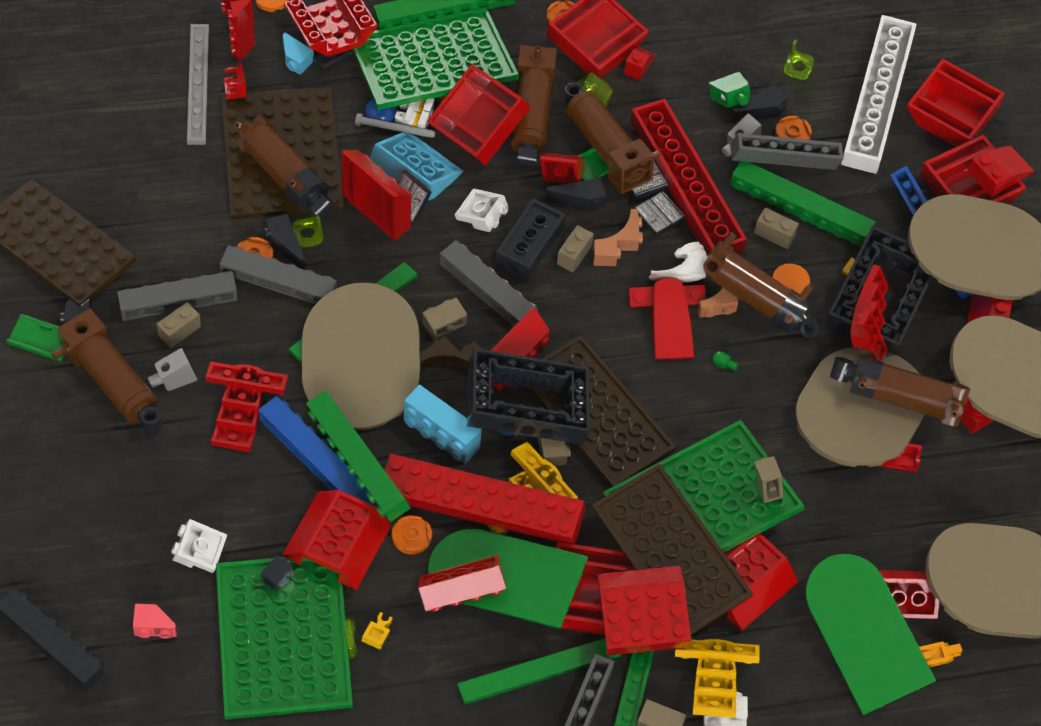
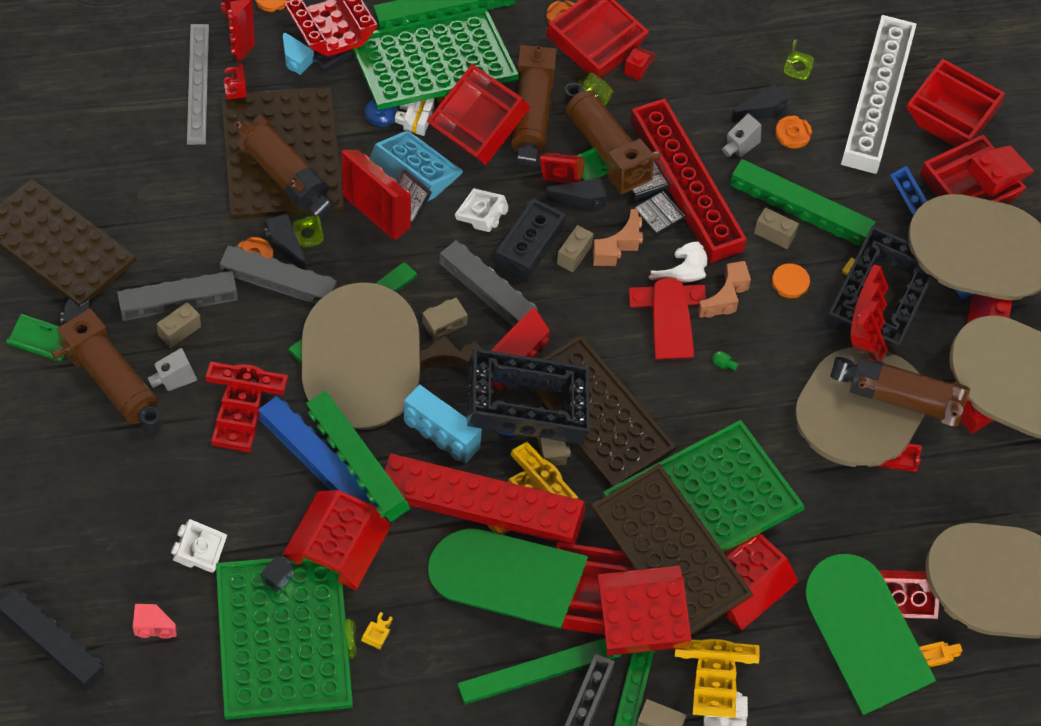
light grey bar [355,113,436,138] -> none
orange tile [392,515,432,555] -> none
slope [419,554,506,612] -> none
reddish brown piece [703,232,821,337] -> none
green torso [709,72,750,108] -> none
dark grey brick [730,133,843,170] -> none
dark tan brick [755,456,783,503] -> none

